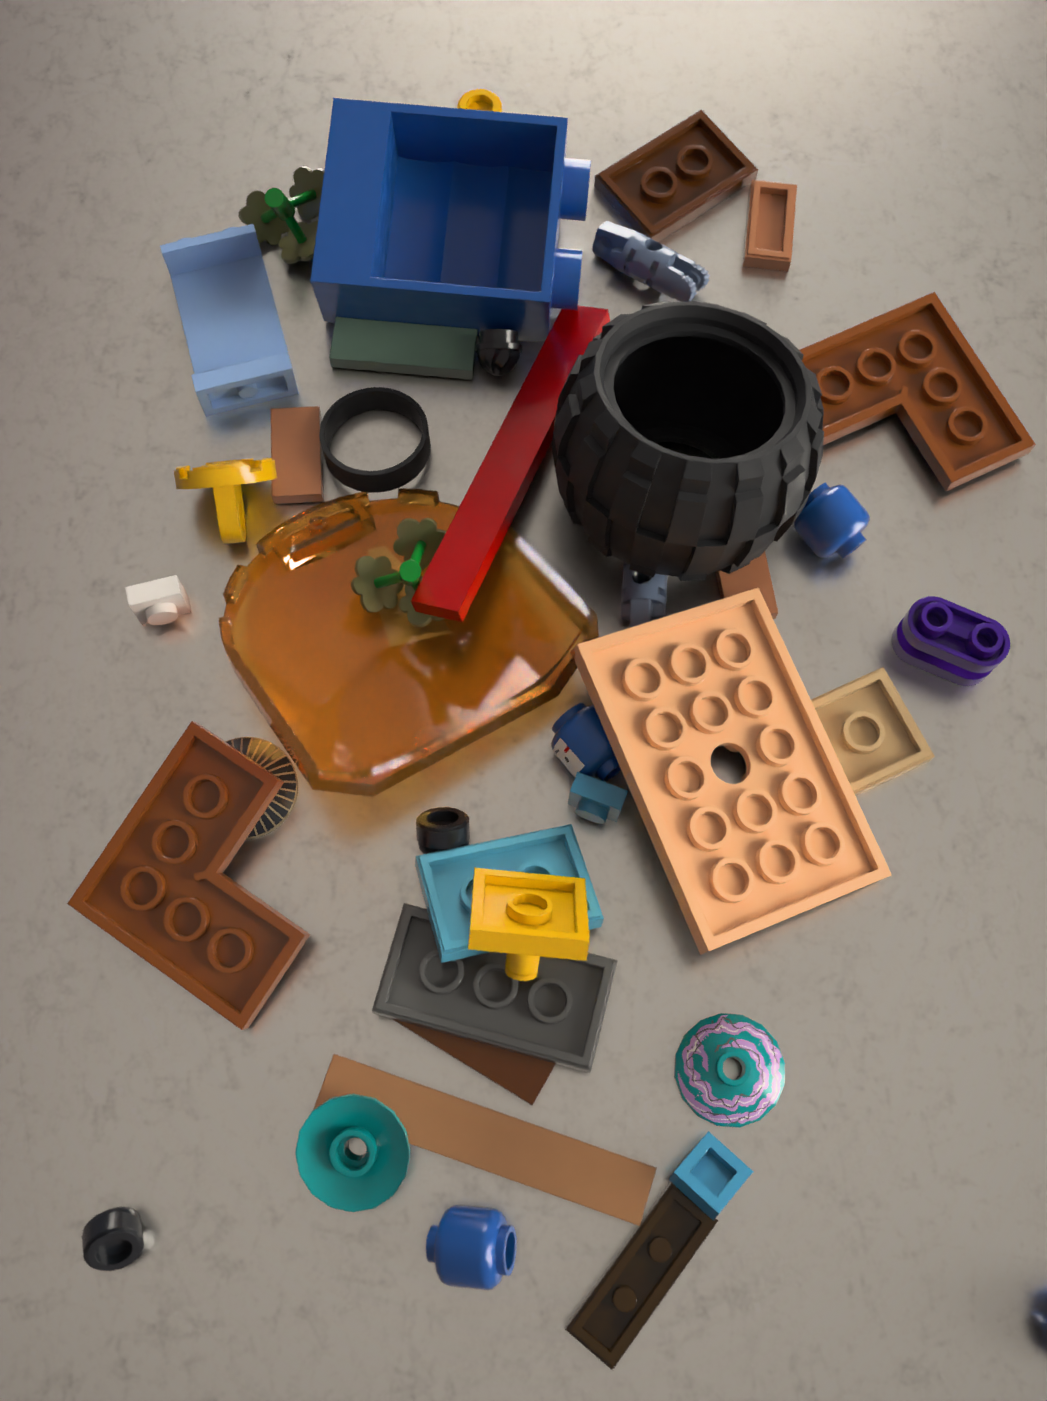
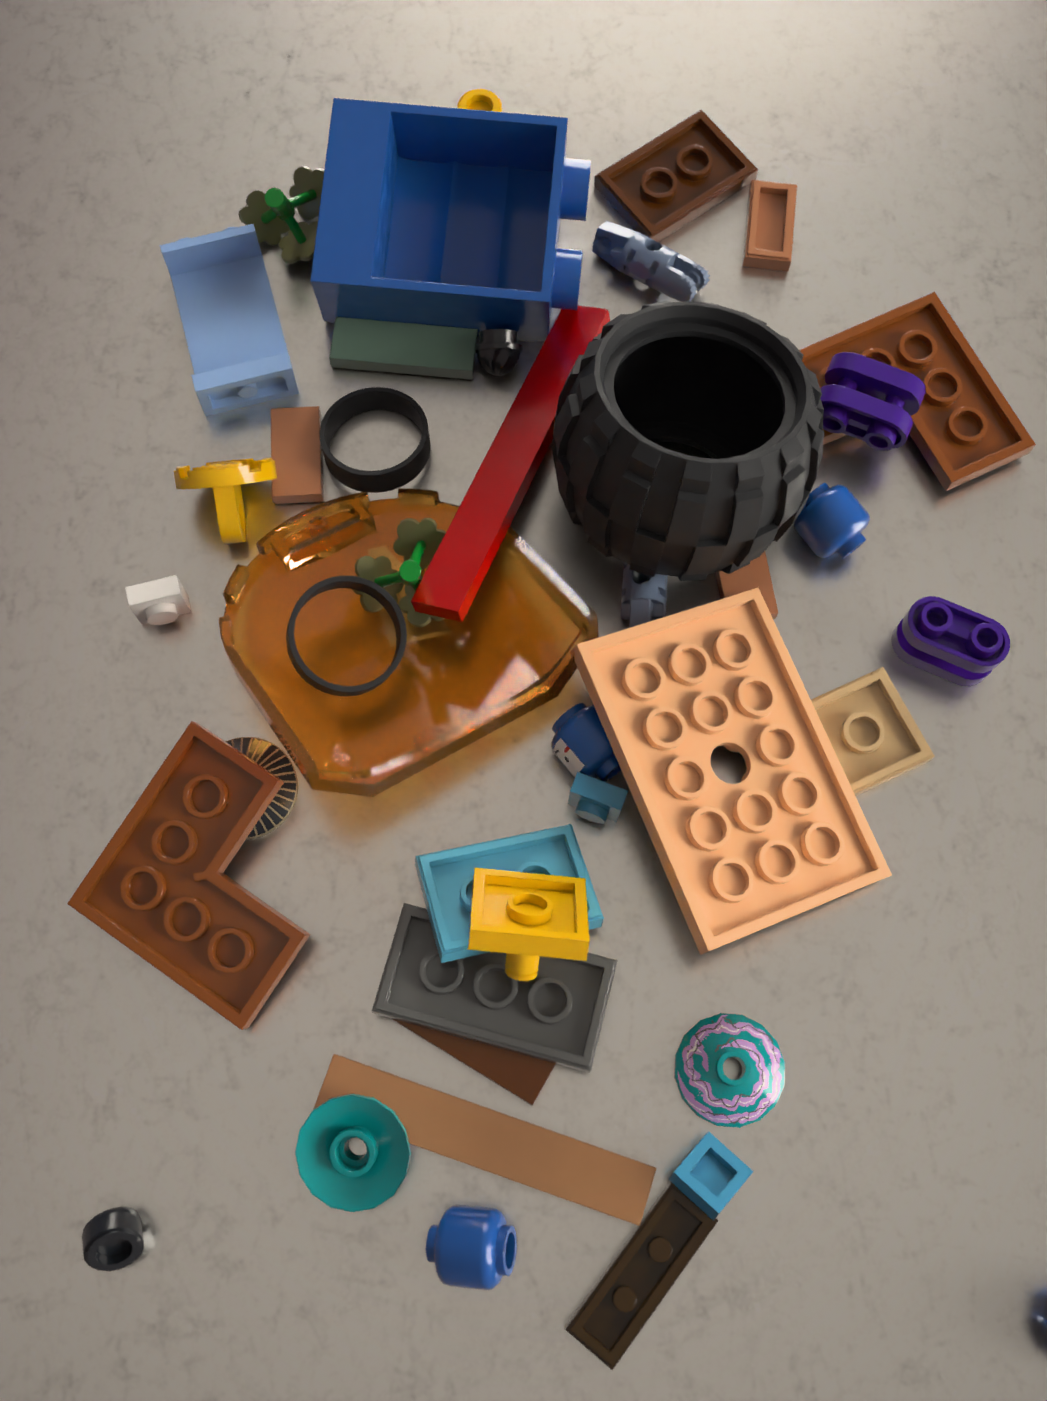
black tile [416,807,470,854] -> none
none -> black tyre [286,576,407,697]
none -> dark purple brick [820,352,926,451]

